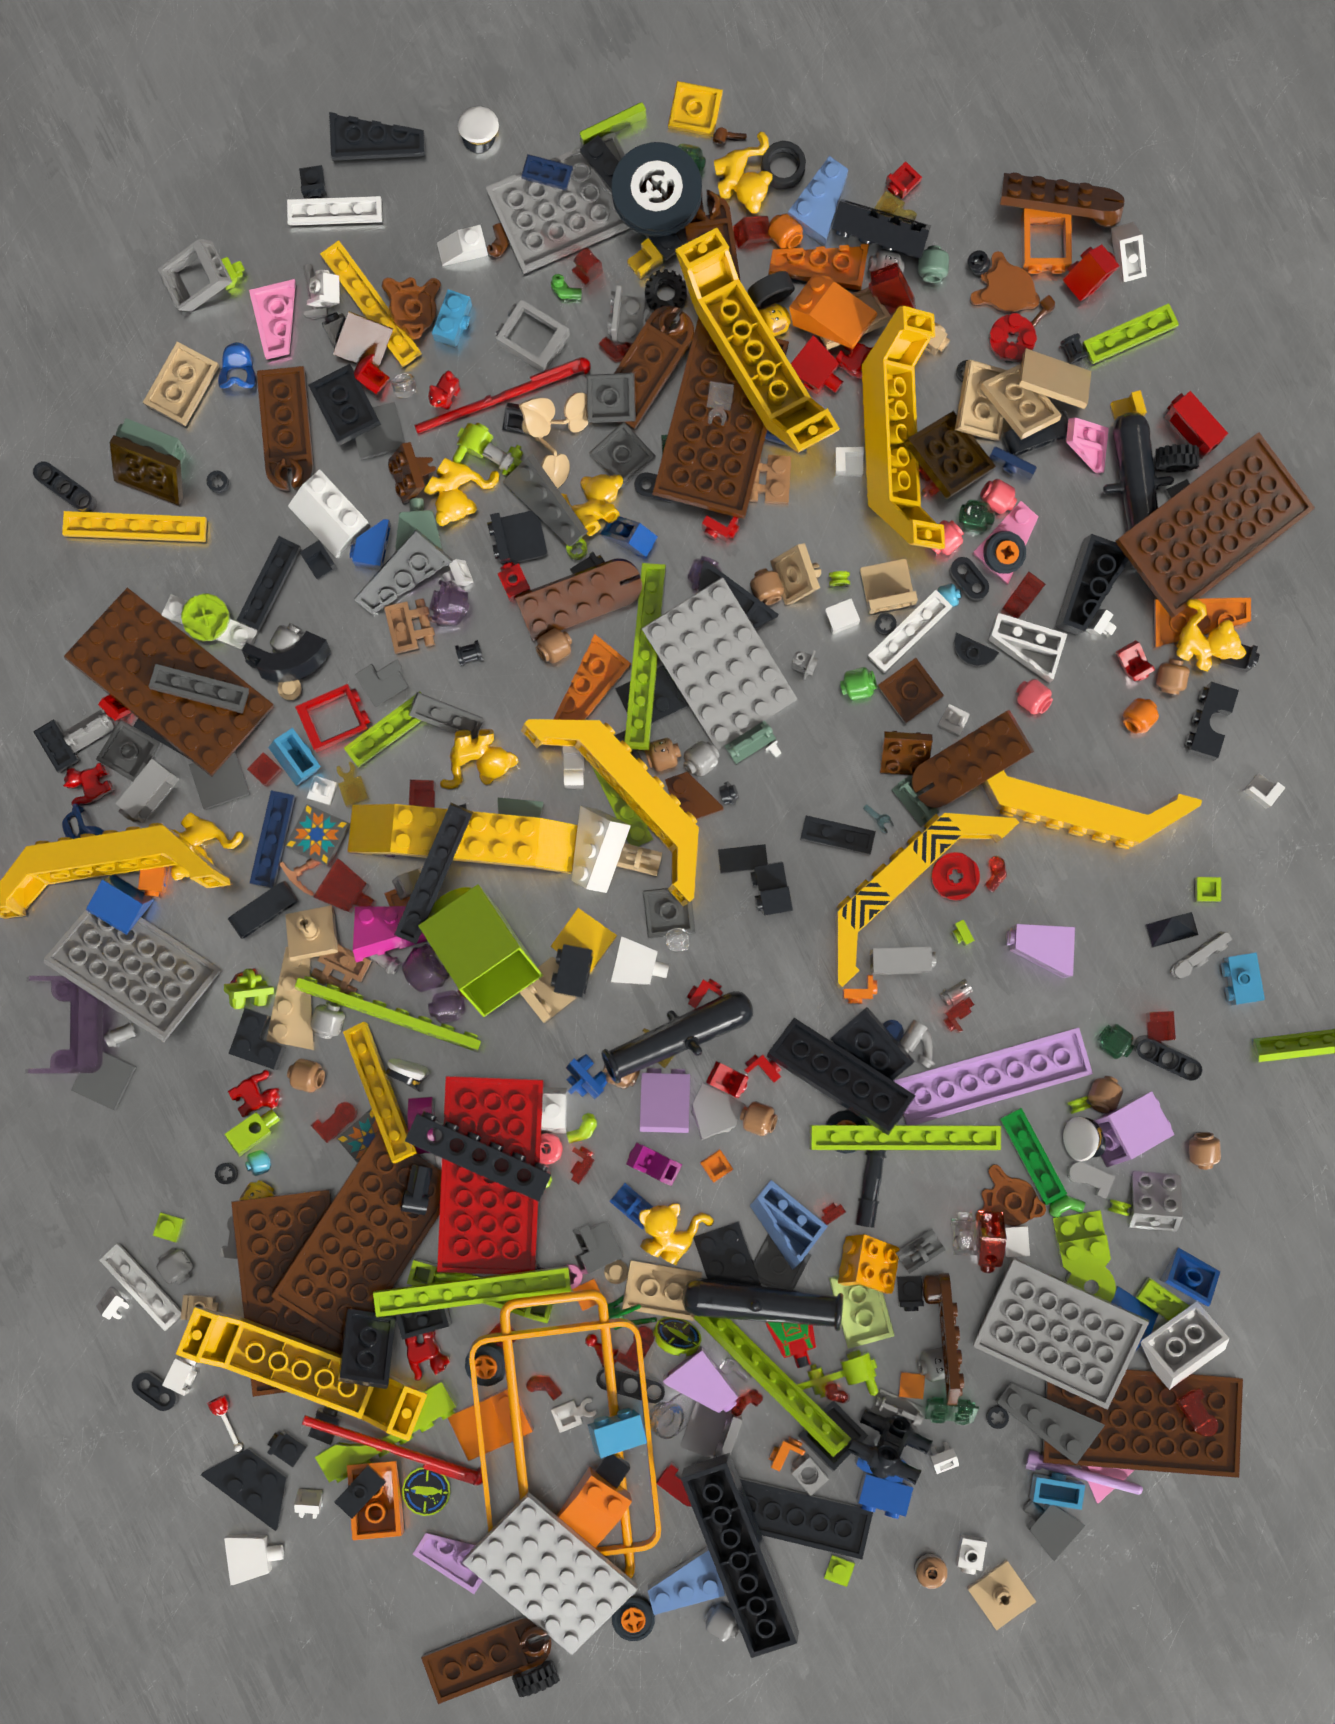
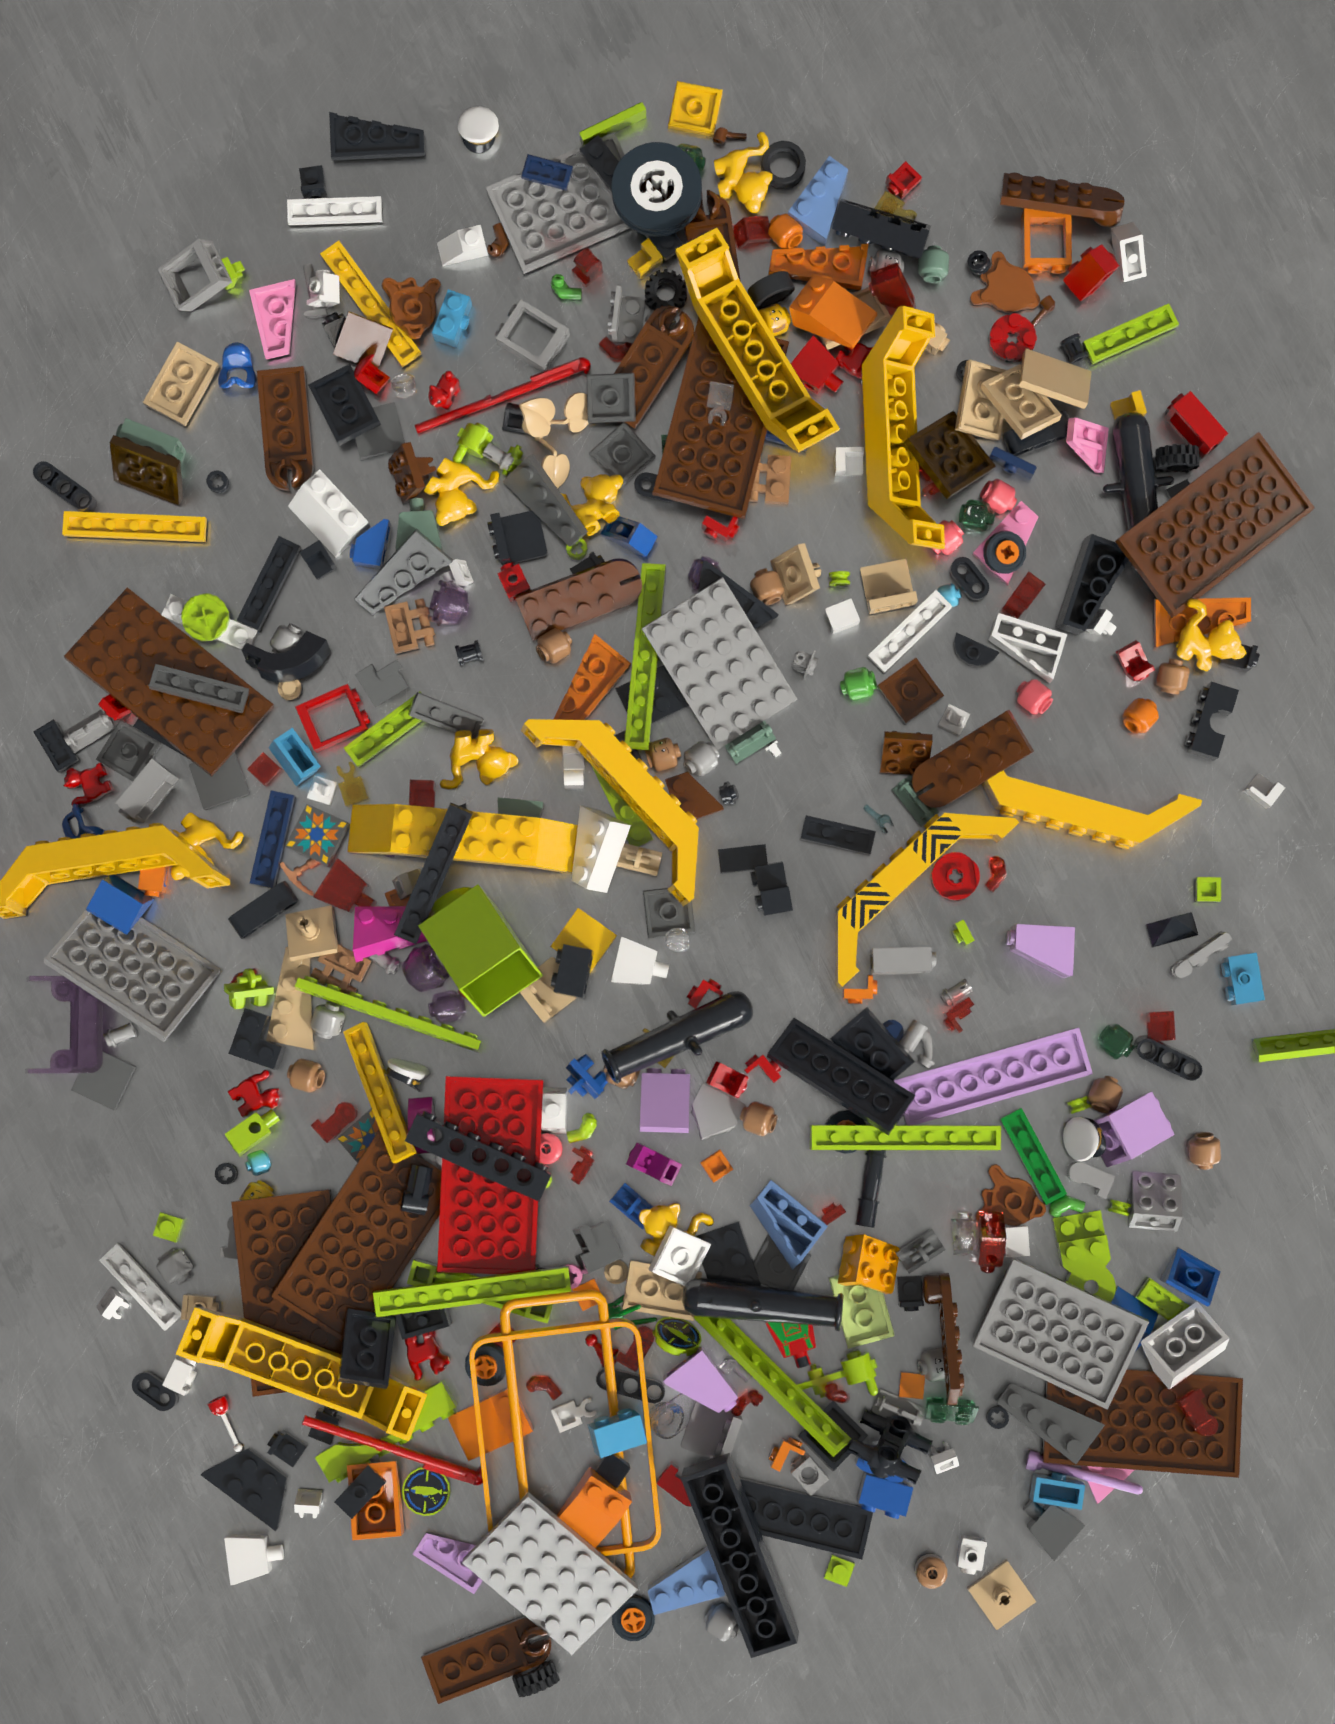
black bush [875,613,897,636] -> none
none -> white tile [648,1226,711,1286]

